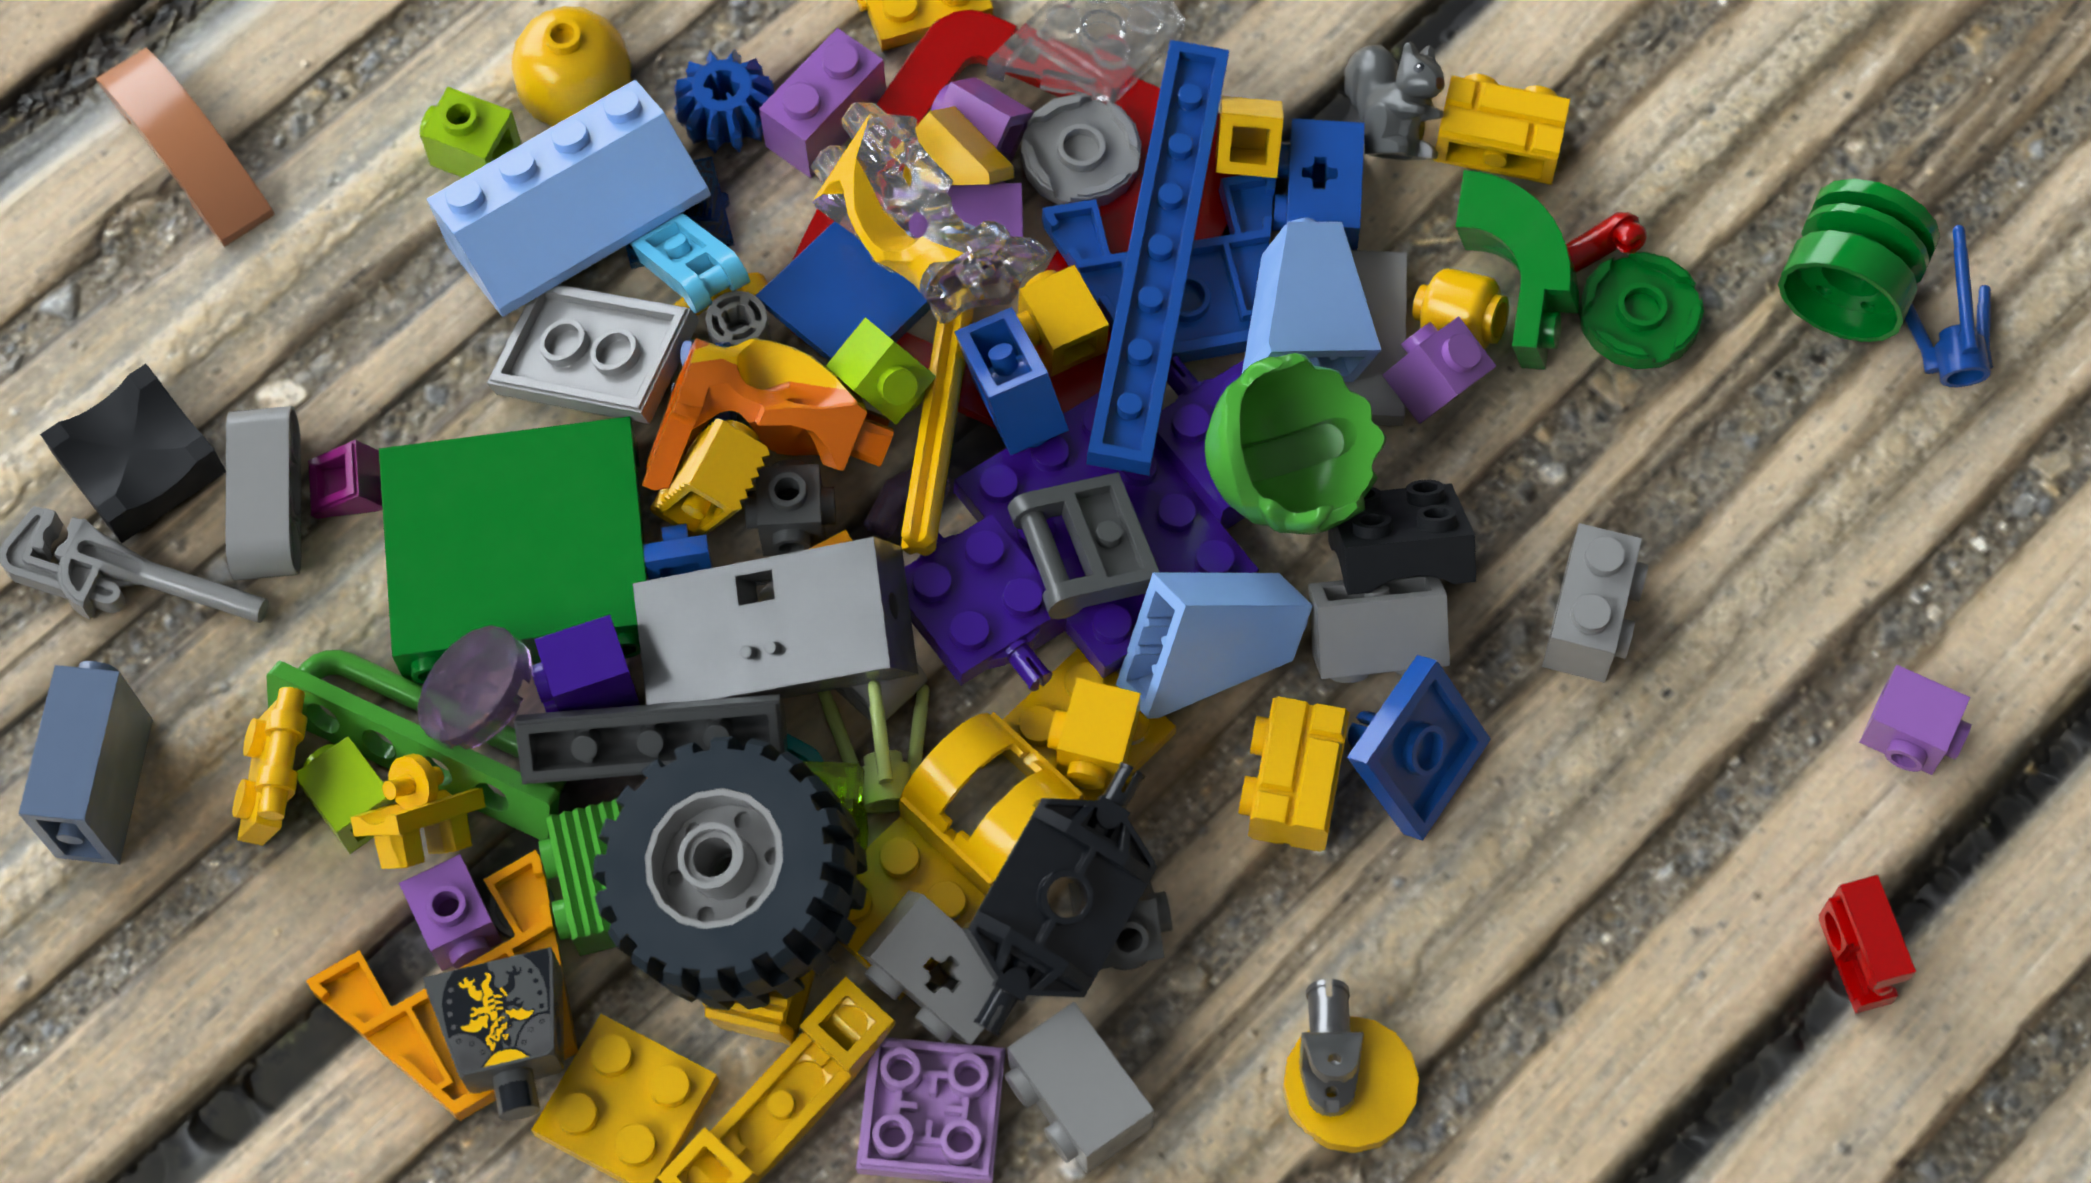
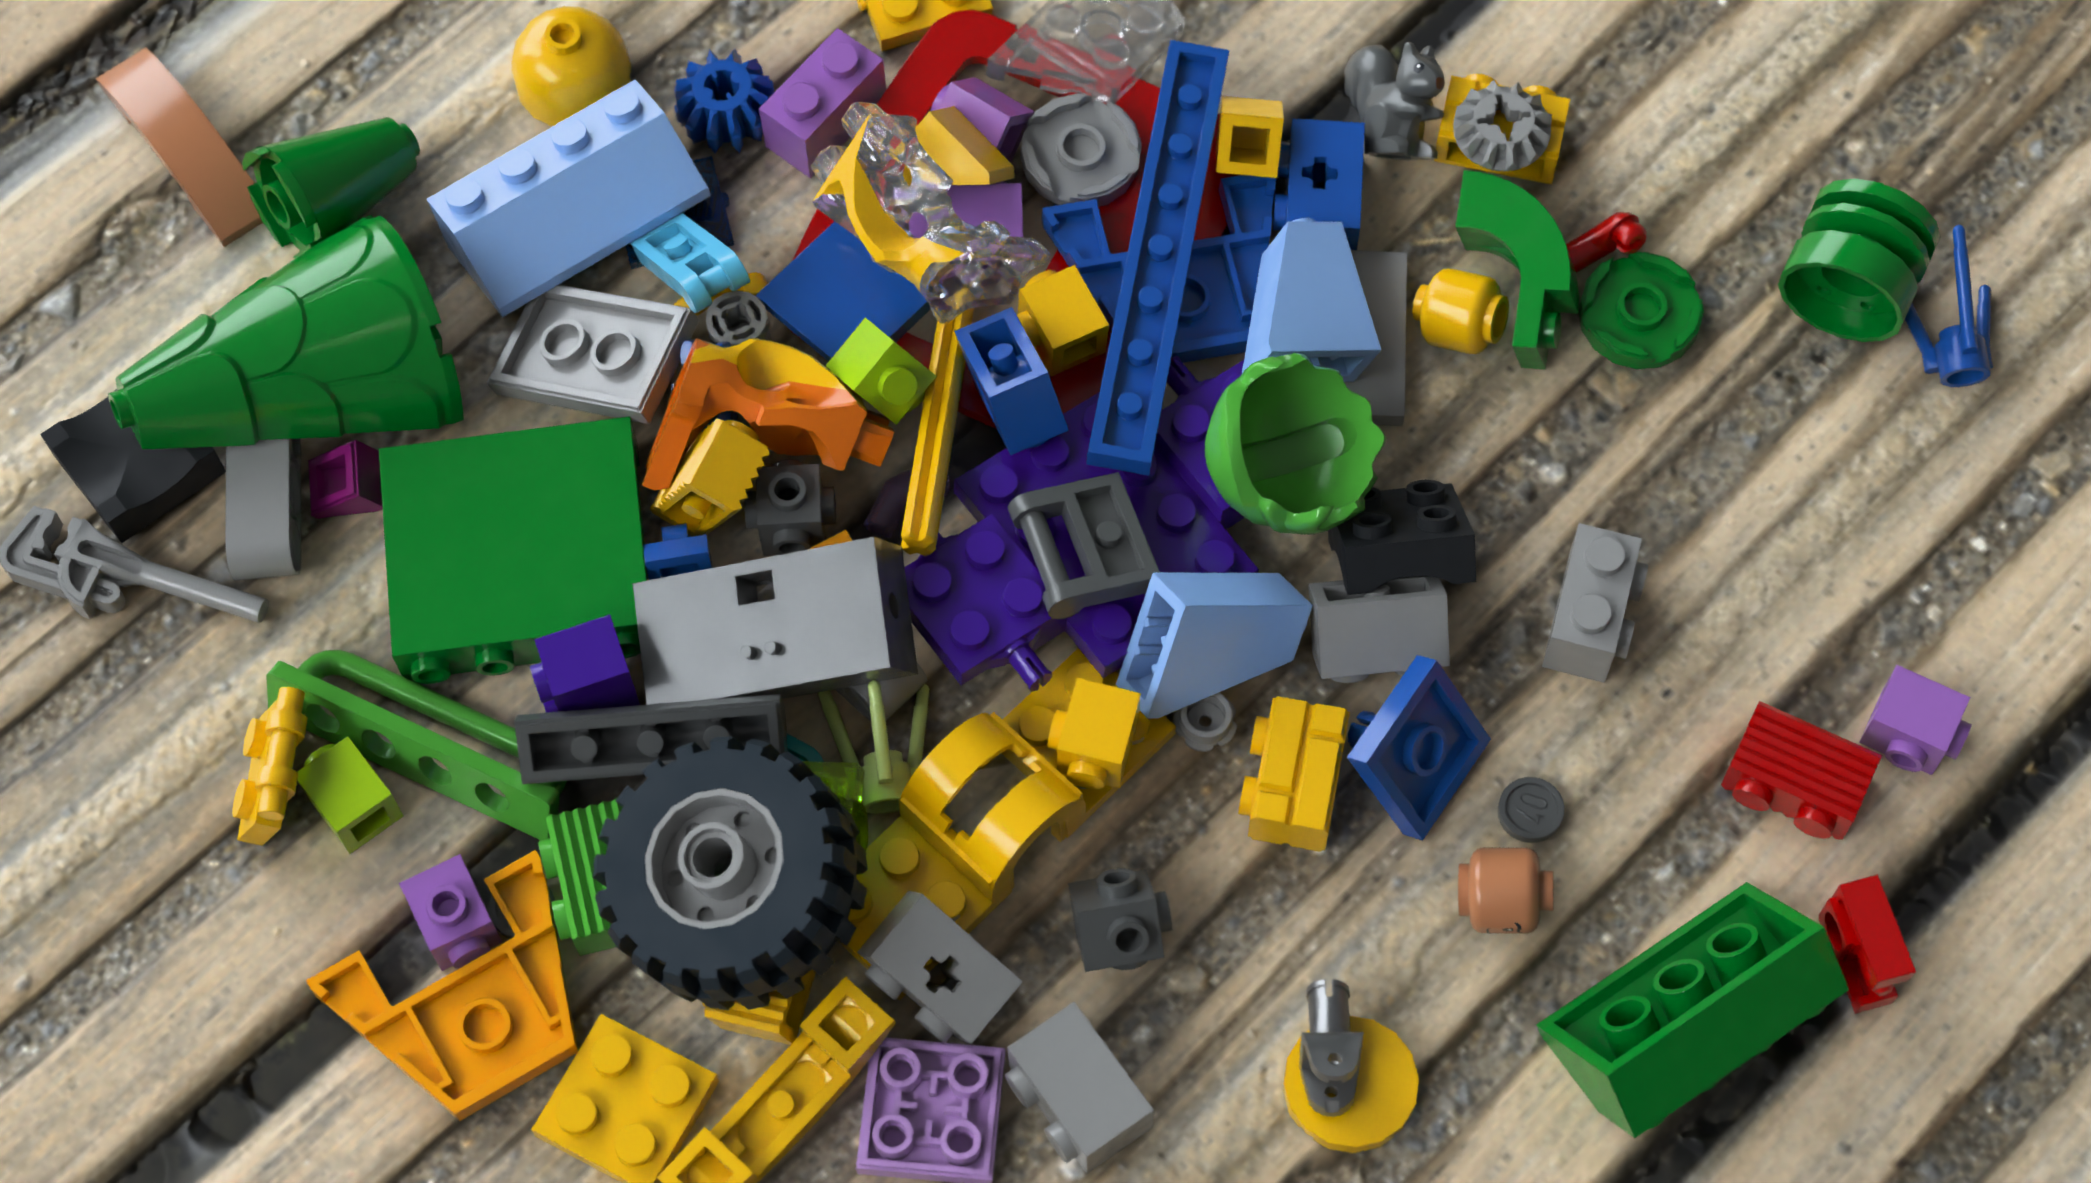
sand blue brick [19,661,153,865] -> none
yellow hips [350,753,486,869] -> none
clear purple tile [417,625,533,750] -> none
lime brick [420,87,521,178] -> none
torso [423,947,564,1121] -> none
black plate [963,762,1157,1036] -> none
medium lavender brick [1382,316,1496,425] -> none
none -> green cone [108,215,464,450]
none -> green cone [242,117,420,258]
none -> light grey plate [1173,693,1237,752]
none -> light grey gear [1453,80,1552,171]
none -> nougat head [1458,847,1554,934]
none -> dark grey piece [1498,777,1565,843]
none -> green slope [1536,882,1849,1138]
none -> red brick [1721,701,1882,840]

